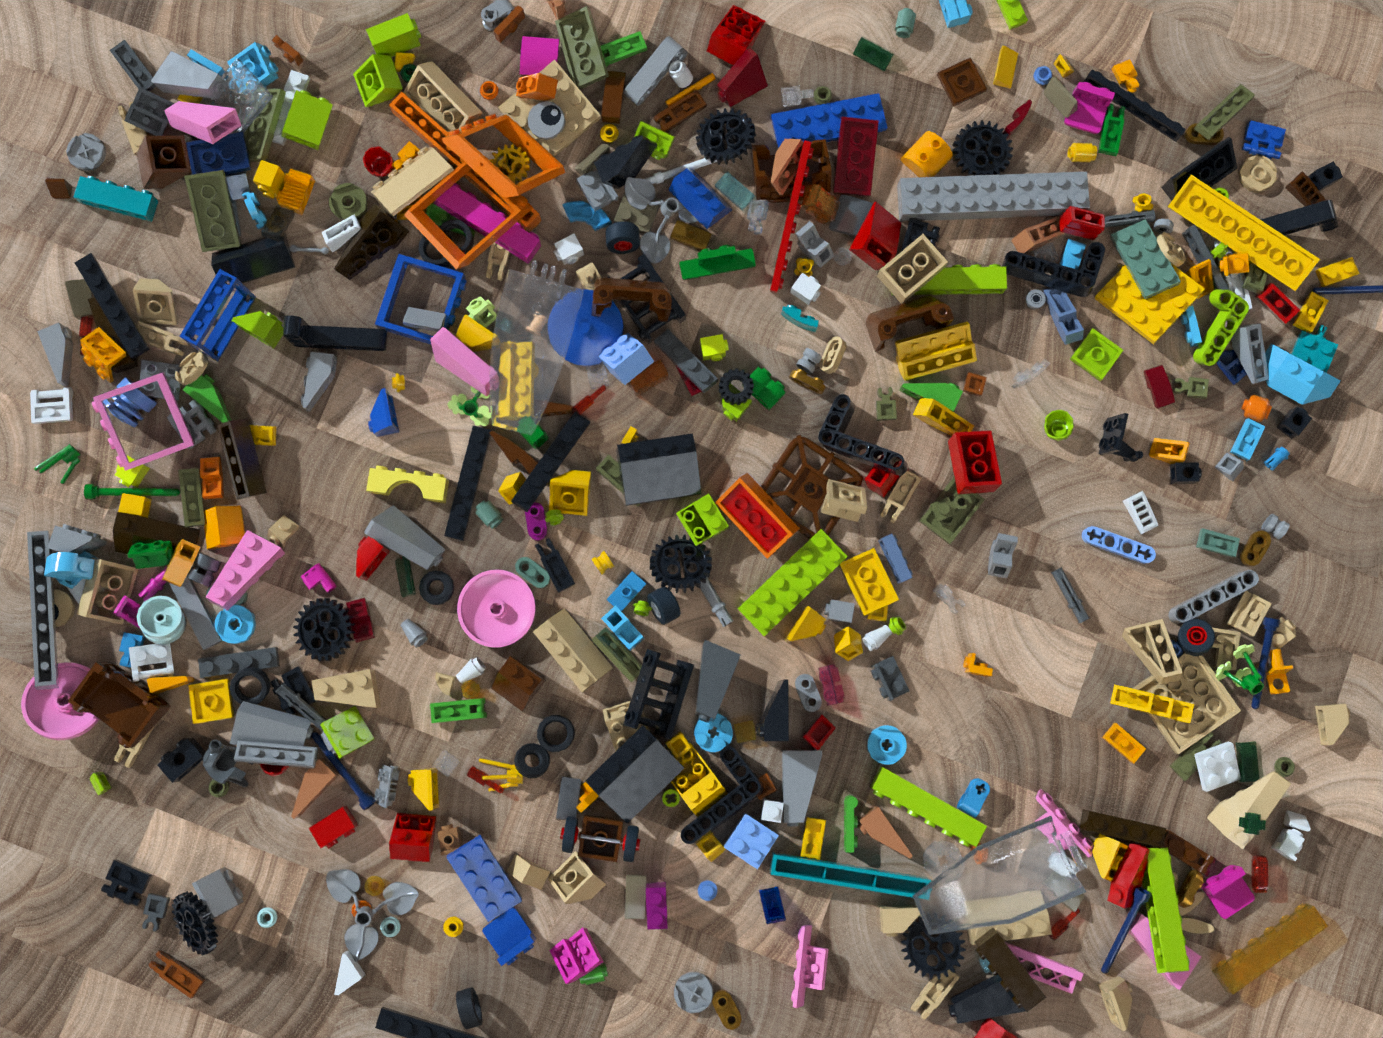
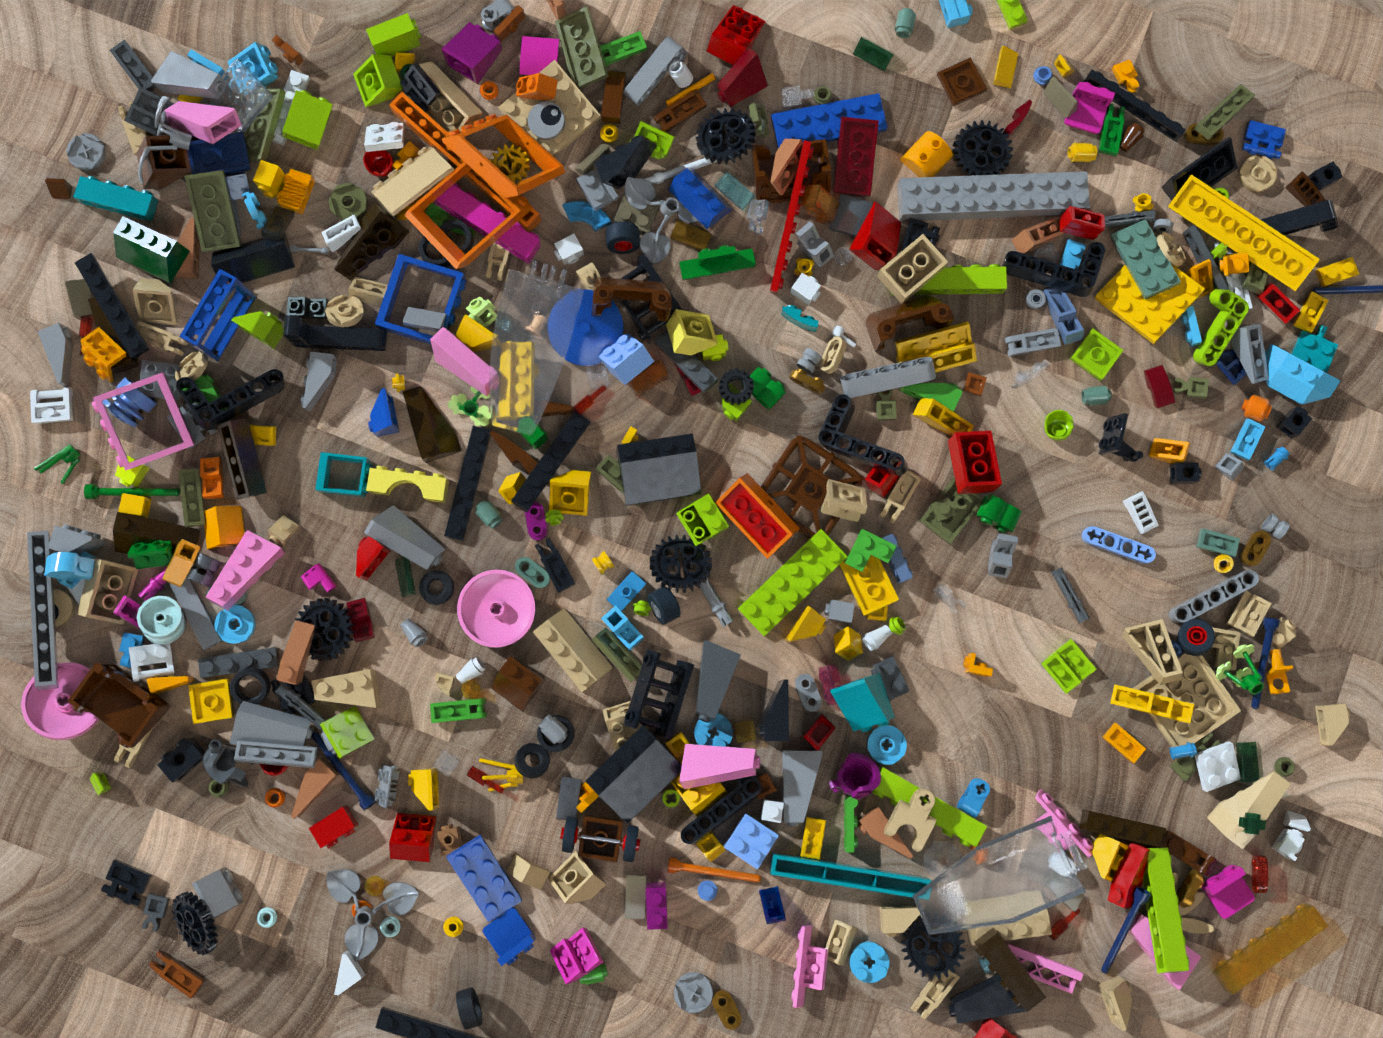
none -> dark green slope [113,217,190,283]
none -> light grey plant [138,96,192,184]
none -> nougat slope [175,218,200,278]
none -> black beam [176,369,285,430]
none -> orange plate [265,788,285,808]
none -> nougat slope [276,621,316,685]
none -> pearl dark grey slope [287,297,330,319]
none -> teal window [315,452,372,498]
none -> tan tile [325,295,364,327]
none -> tan slope [348,277,388,307]
none -> white plate [364,122,405,152]
none -> black plate [400,63,441,113]
none -> dark brown wedge [403,386,462,463]
none -> magenta slope [442,22,502,84]
none -> light grey brick [538,714,568,744]
none -> light yellow slope [666,309,718,355]
none -> orange piece [667,857,762,882]
none -> bright pink slope [679,744,760,789]
none -> olive plate [749,103,770,138]
none -> tan slope [825,919,857,965]
none -> magenta helmet [829,753,881,800]
none -> teal slope [830,673,895,733]
none -> white hand [833,326,856,348]
none -> light grey beam [840,357,936,398]
none -> bright green plate [845,529,897,572]
none -> medium azure plate [849,941,889,983]
none -> tan piece [884,789,936,852]
none -> green brick [976,494,1022,534]
none -> light grey plate [1005,328,1061,357]
none -> lime slope [1041,638,1097,694]
none -> sand green brick [1082,385,1111,406]
none -> reddish brown cone [1119,123,1145,152]
none -> dark azure pin [1169,742,1197,760]
none -> yellow plate [1213,554,1234,573]

